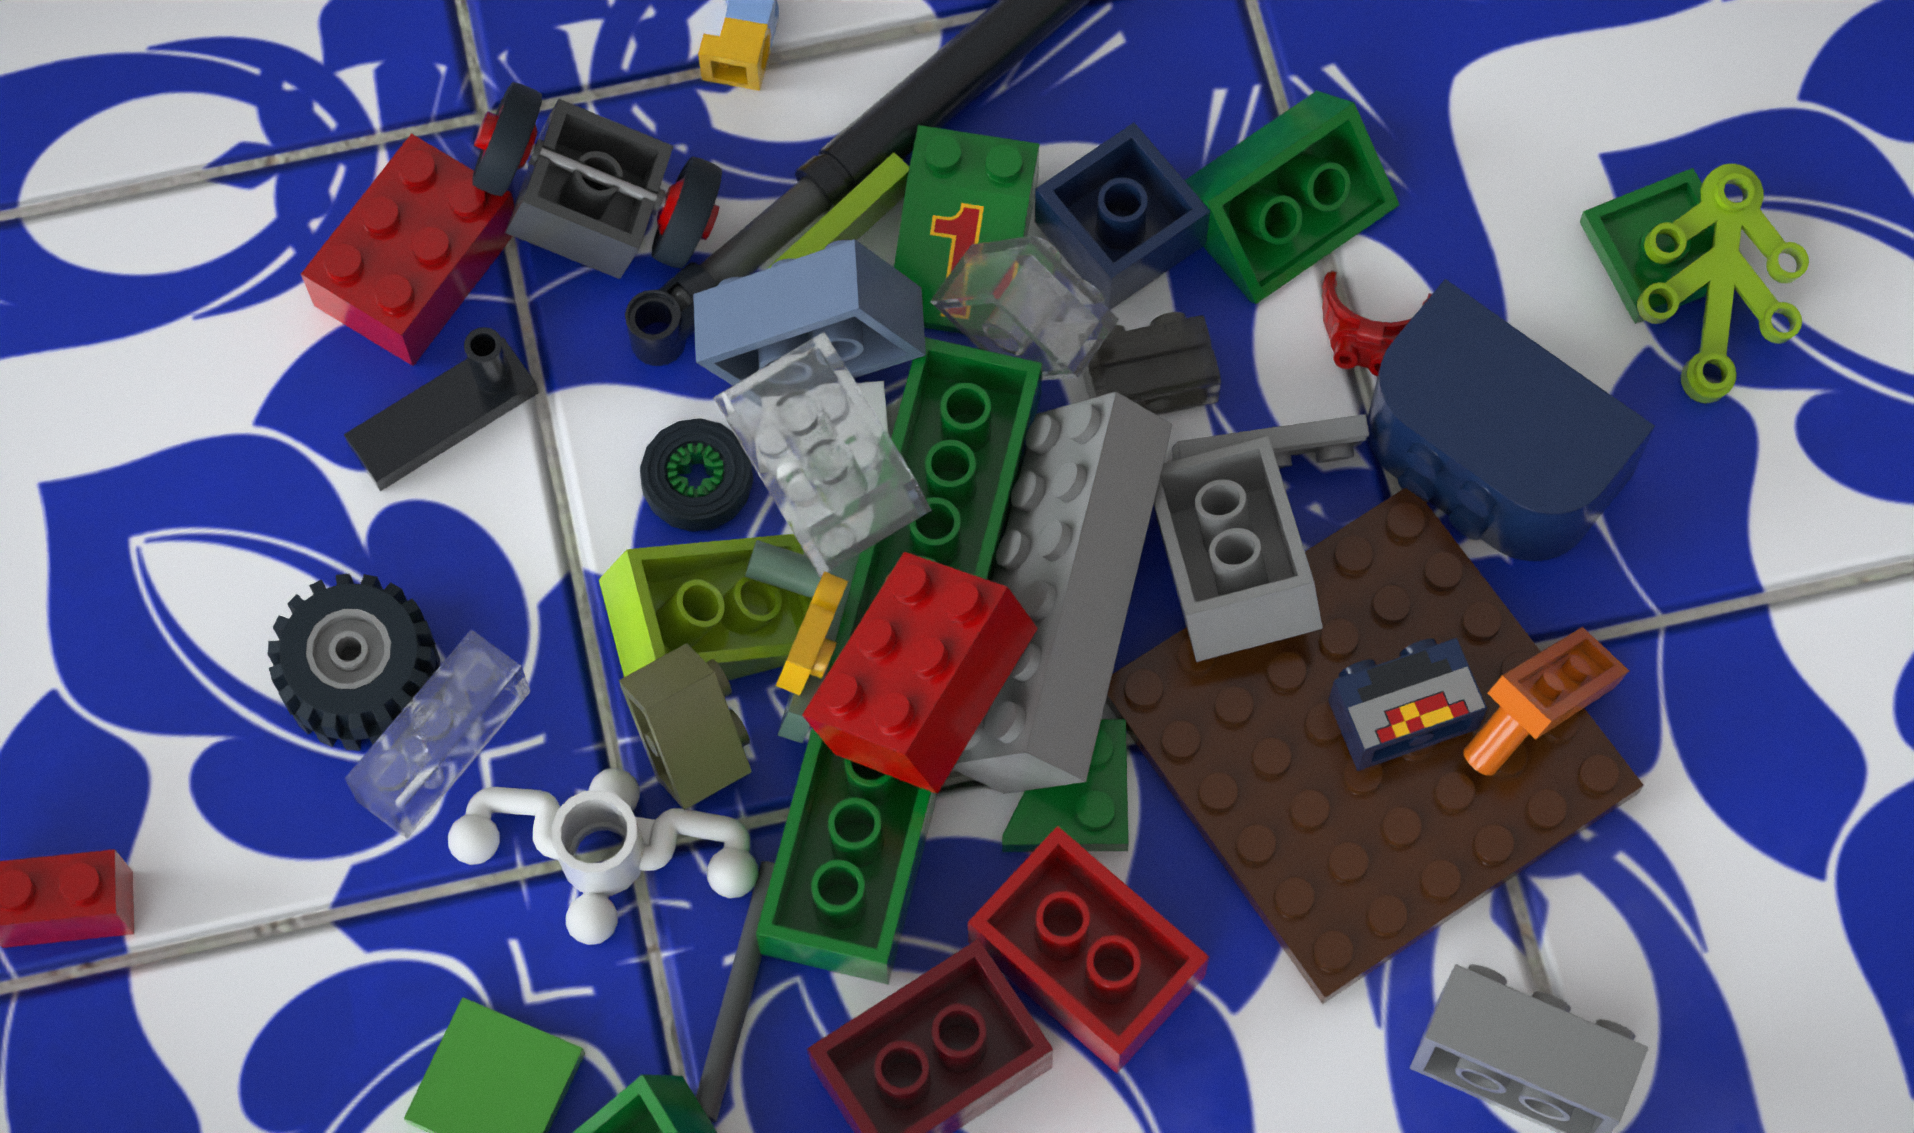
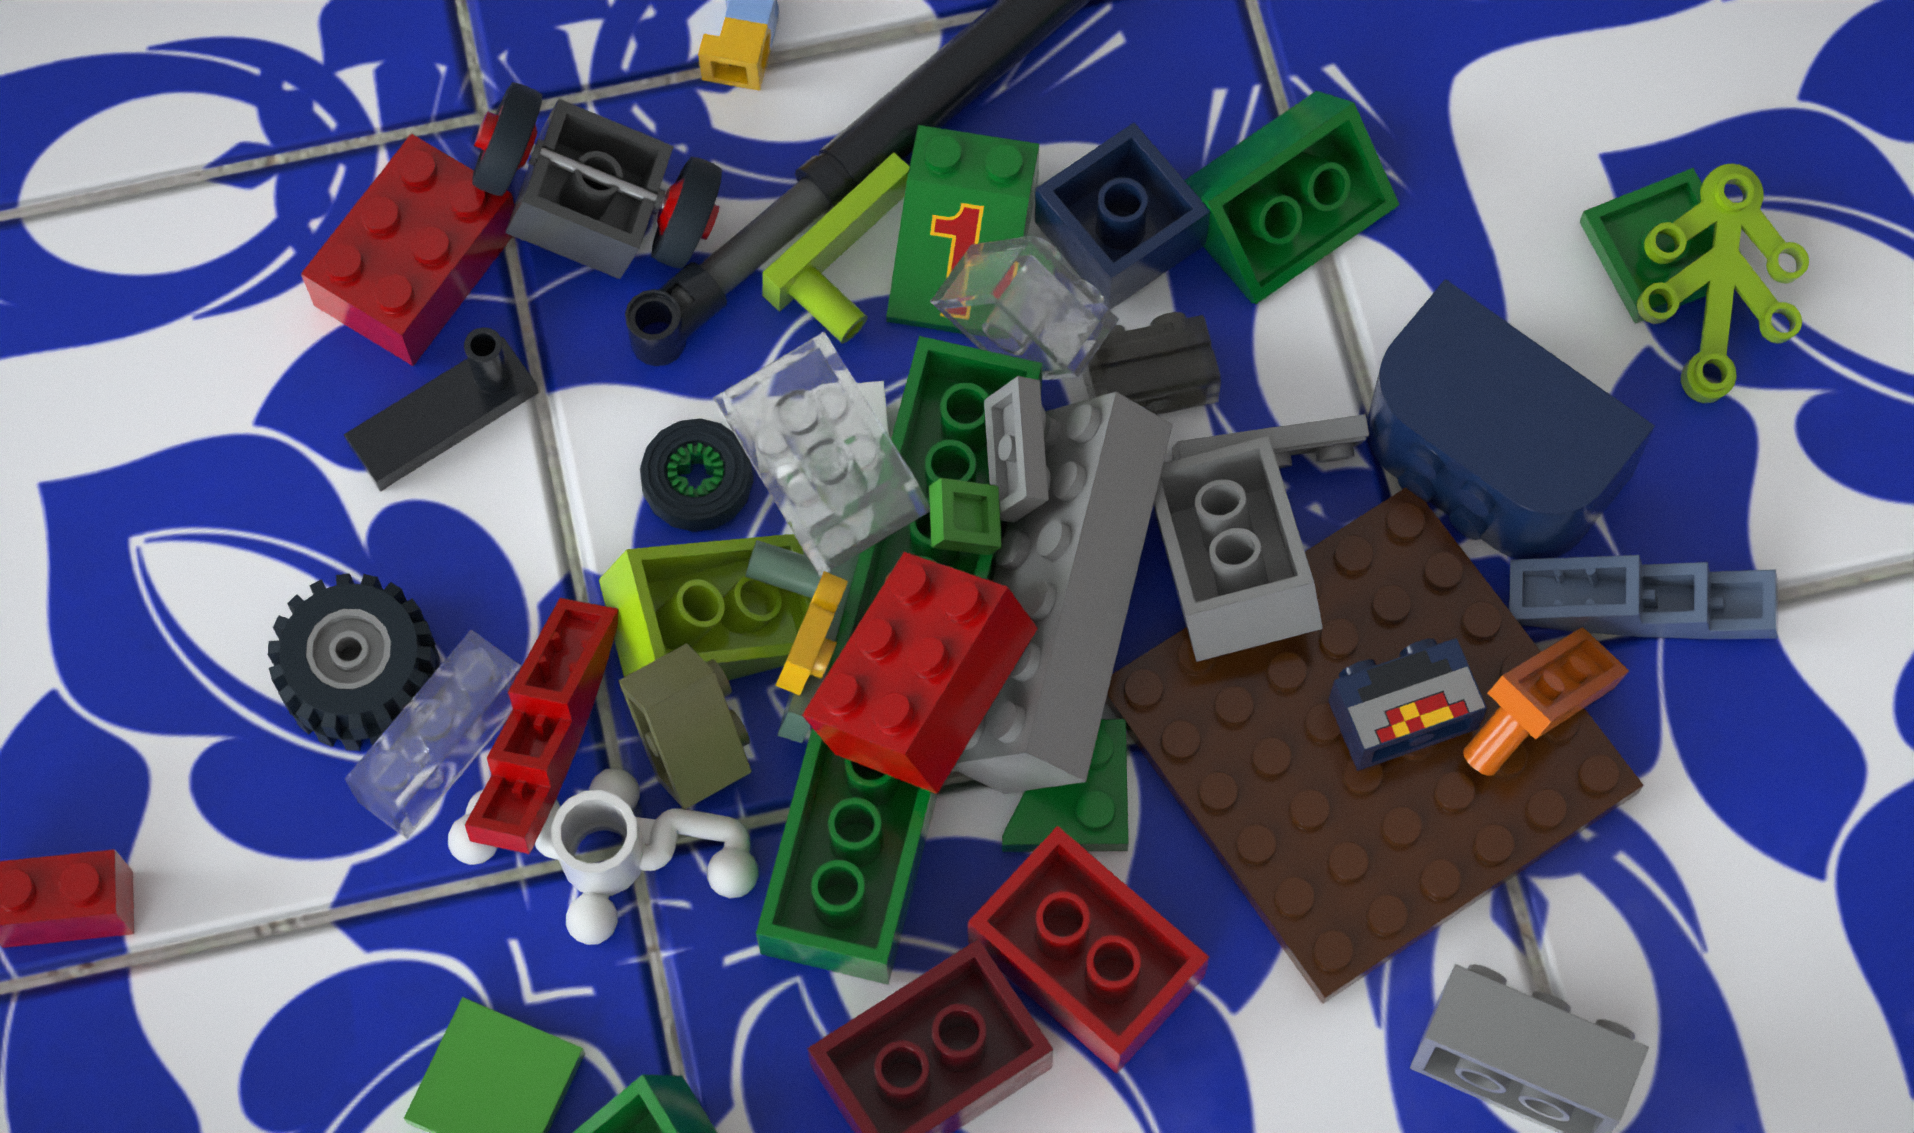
sand blue brick [693,239,926,402] -> none
dark grey bar [696,861,775,1122] -> none
red helmet [1322,271,1432,377] -> none
none -> red slope [465,598,618,854]
none -> bright green plate [929,478,1002,555]
none -> light grey plate [984,376,1051,523]
none -> sand blue slope [1509,555,1778,639]

